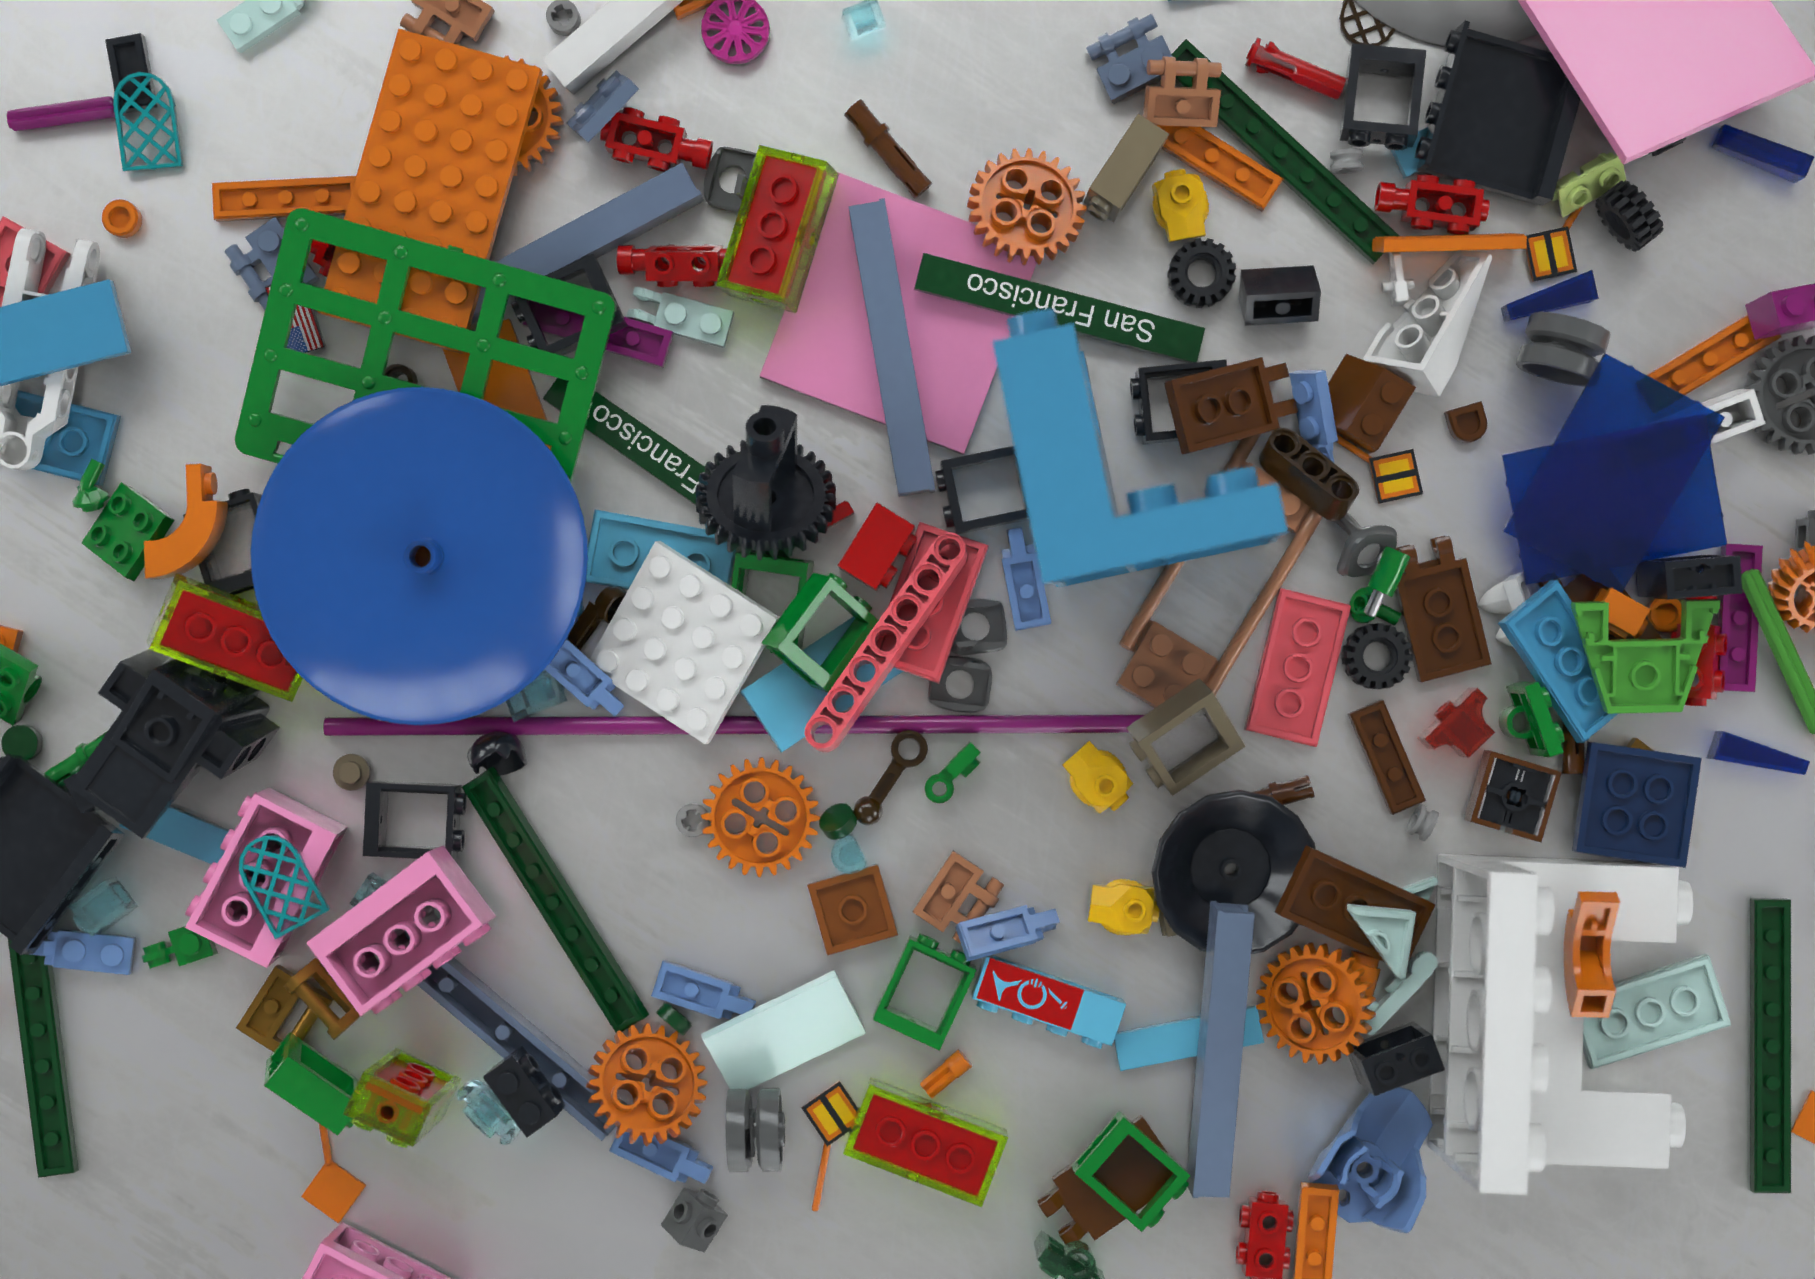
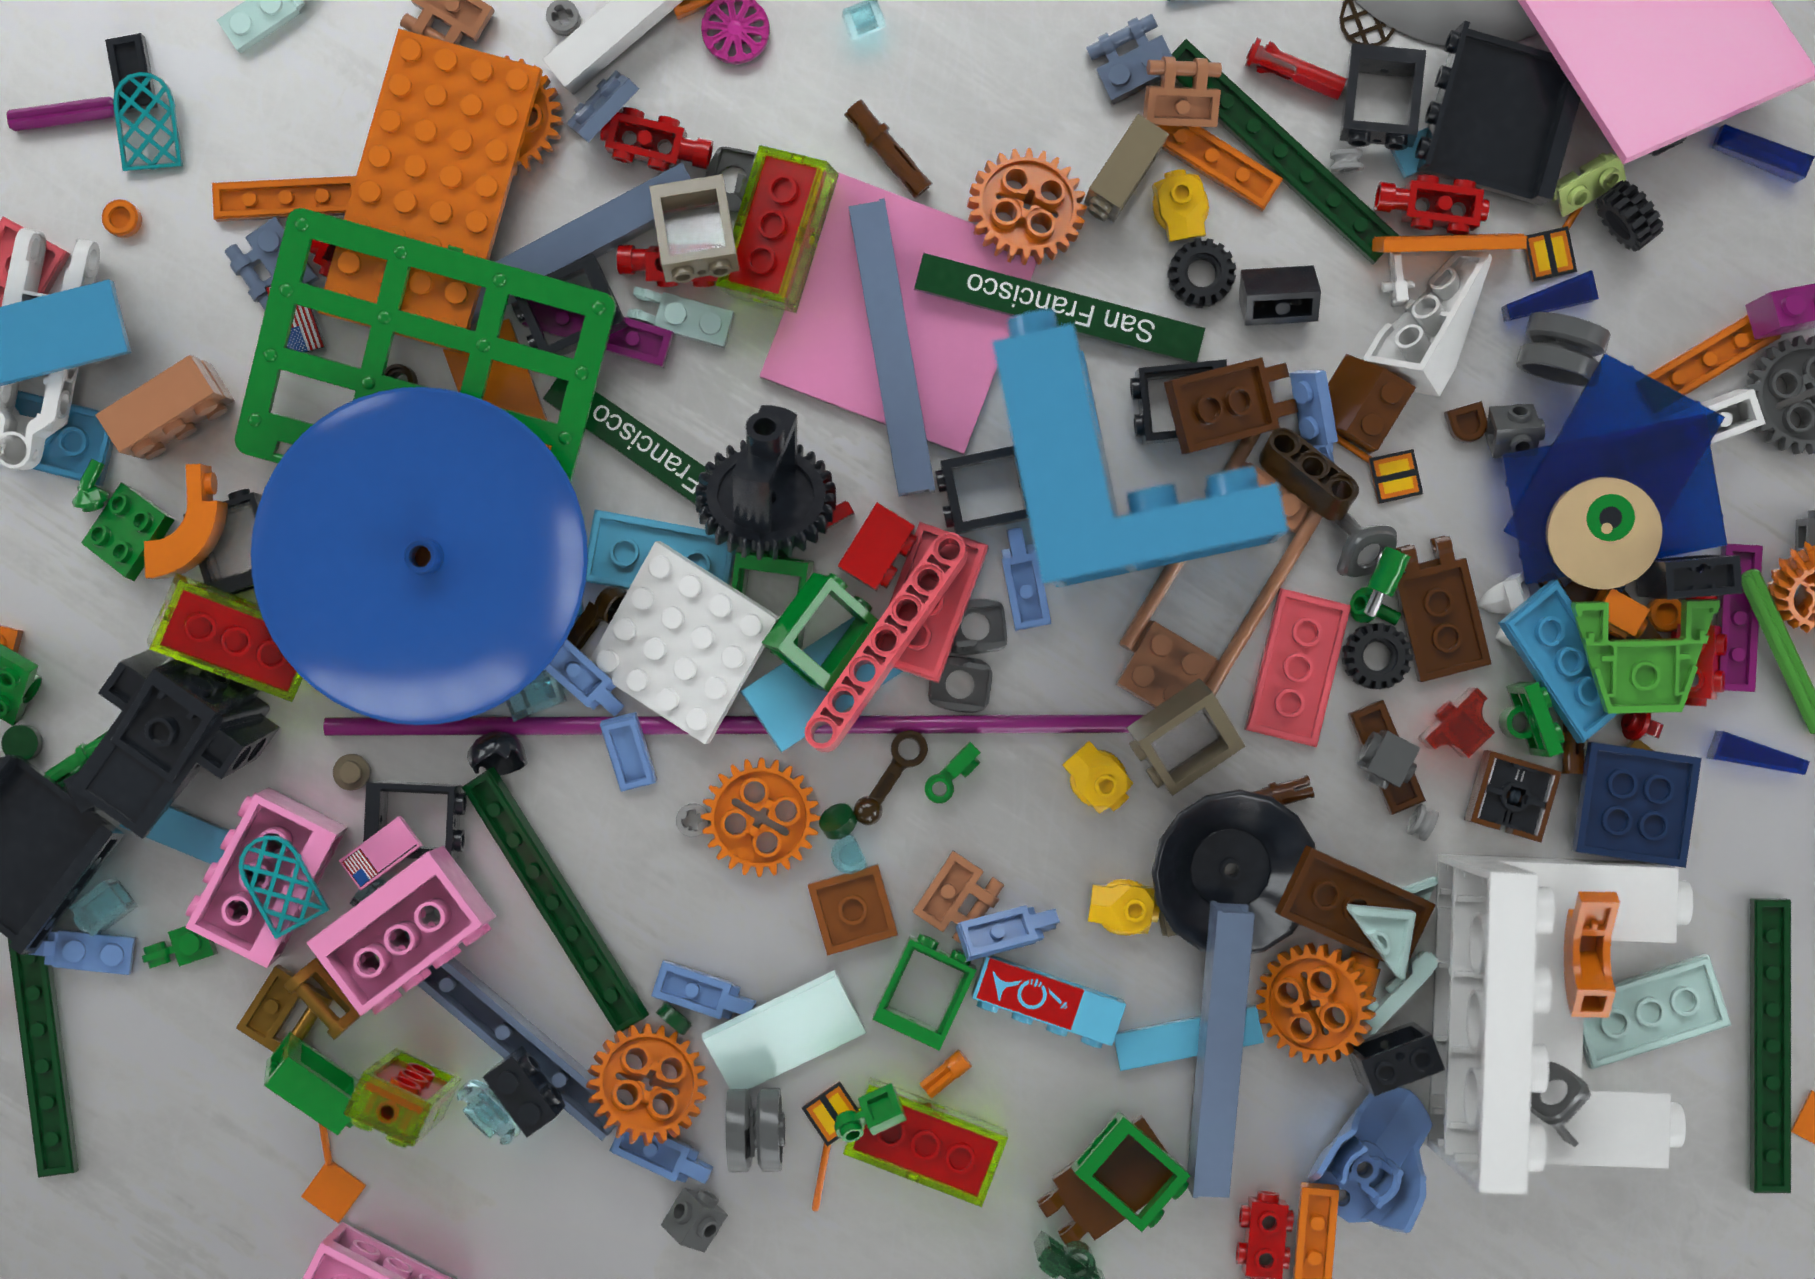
none -> nougat piece [95,355,235,460]
none -> bright pink tile [339,816,423,890]
none -> medium blue tile [600,712,657,792]
none -> dark tan window [649,174,739,283]
none -> green plate [834,1083,907,1142]
none -> dark grey brick [1357,730,1421,789]
none -> dark grey brick [1485,404,1545,458]
none -> dark grey piece [1530,1062,1591,1147]
none -> tan tile [1546,477,1662,589]
none -> red plate [1621,713,1664,741]

